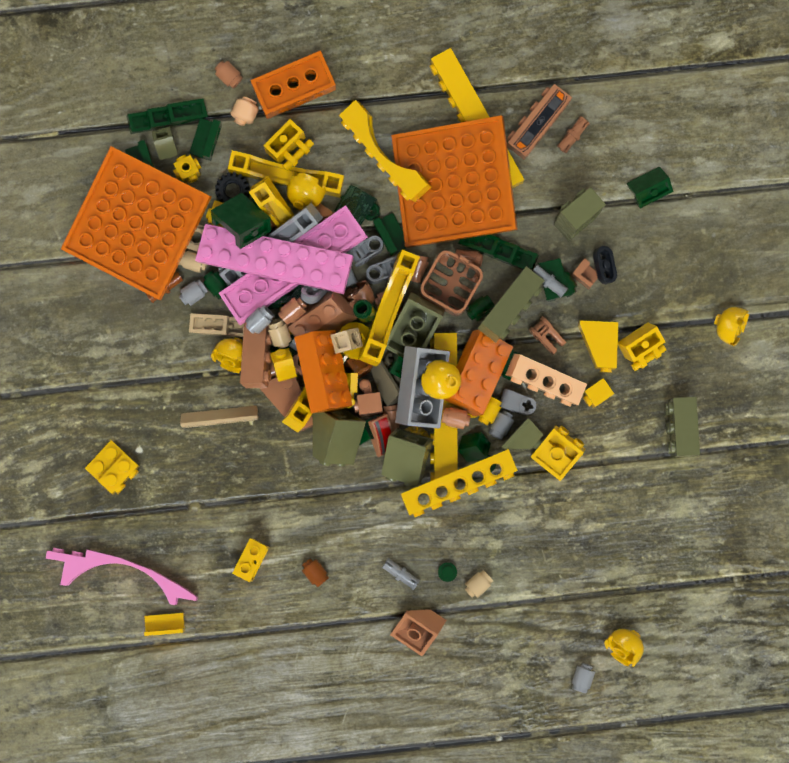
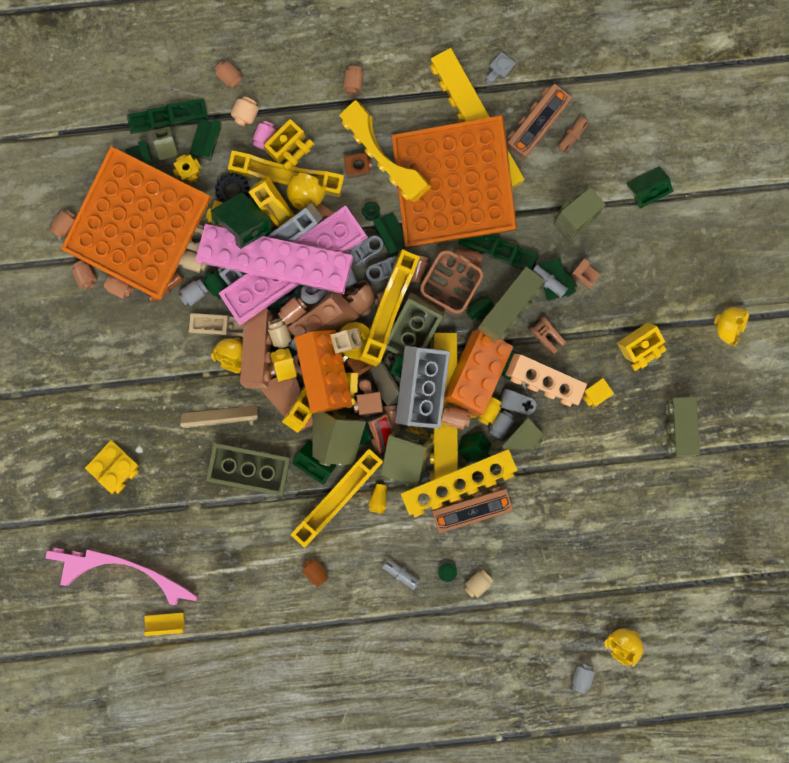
yellow window [232,538,270,582] -> none
light grey brick [245,305,274,334] -> none
orange brick [250,50,336,119] -> none
clear green piece [334,185,377,226] -> none
dark green brick [353,300,376,323] -> none
nougat slope [390,610,446,656] -> none
yellow cylinder [421,360,461,399] -> none
yellow plate [531,426,586,481] -> none
yellow slope [578,321,618,373] -> none
black plate [593,246,617,285] -> none
none -> nougat brick [49,210,76,239]
none -> nougat brick [72,260,97,290]
none -> nougat brick [104,275,134,299]
none -> olive brick [206,443,291,496]
none -> bright pink brick [252,121,276,150]
none -> yellow arch [291,449,383,548]
none -> dark green panel [292,440,337,485]
none -> nougat brick [342,66,364,95]
none -> dark orange brick [344,153,373,179]
none -> yellow cone [368,484,387,514]
none -> brick [432,486,513,533]
none -> light grey plate [485,52,516,86]

